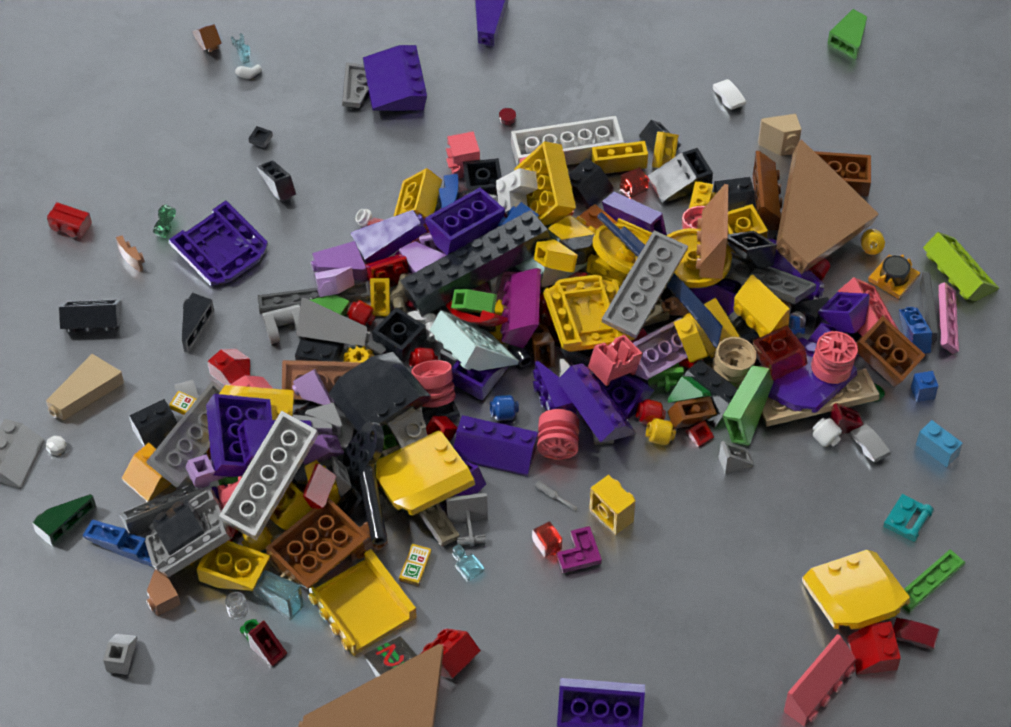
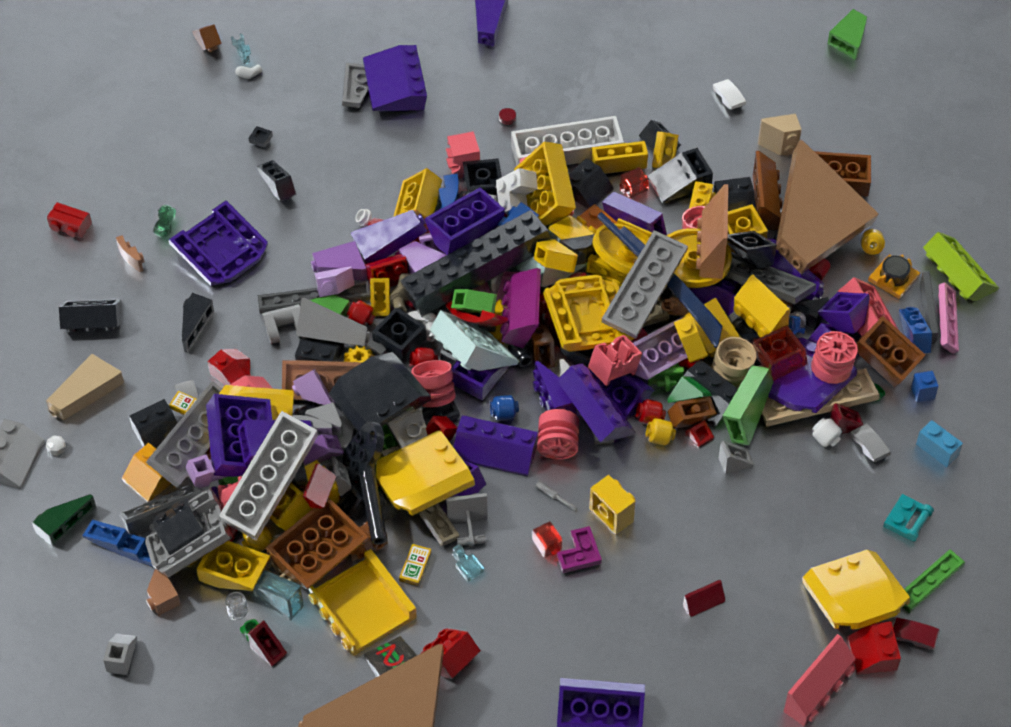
none -> dark red slope [683,580,725,617]

